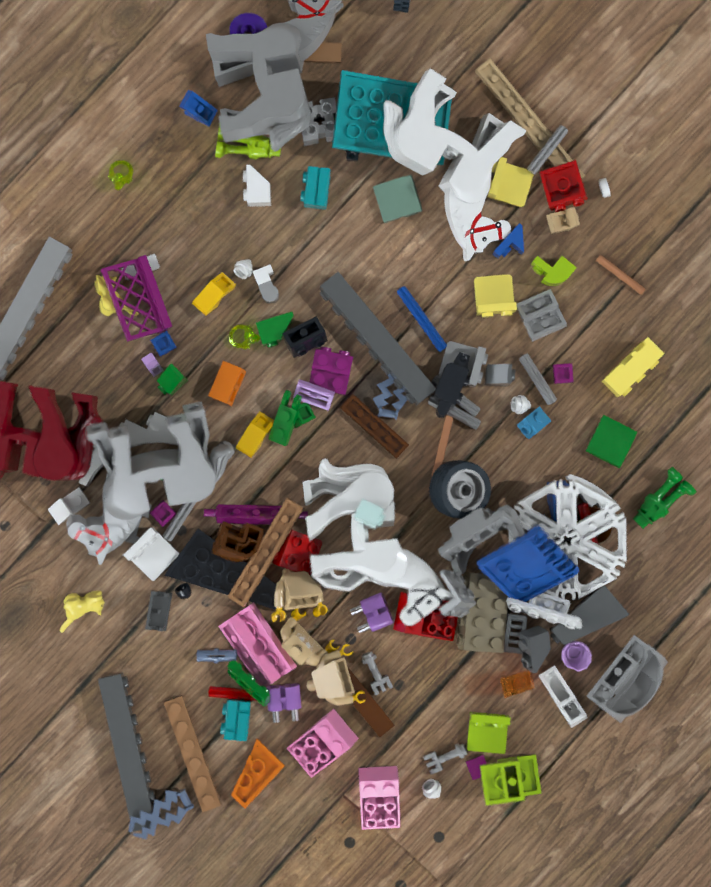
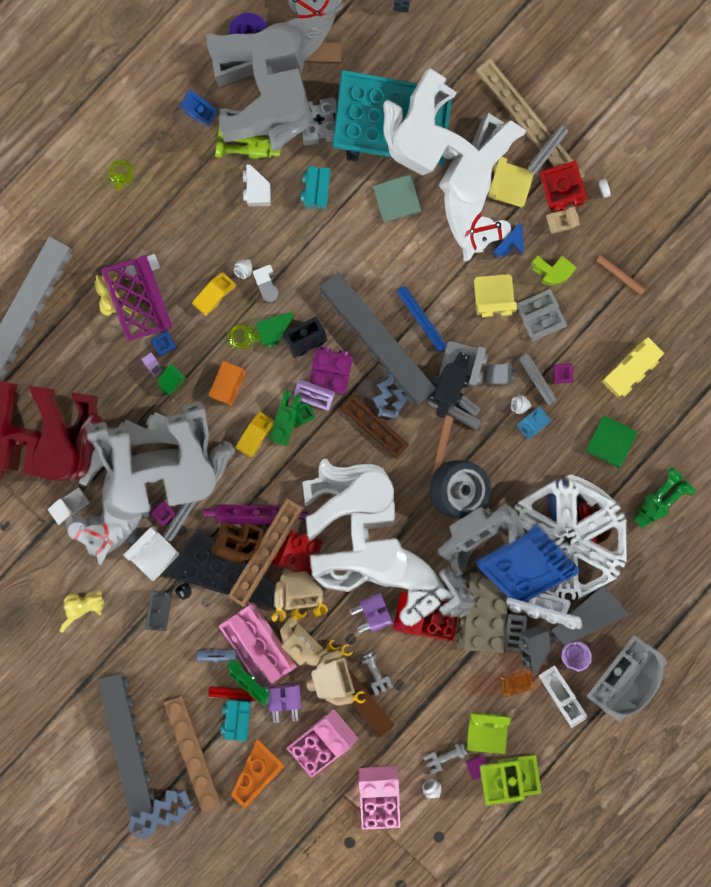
light aqua brick [354,499,386,530] -> none

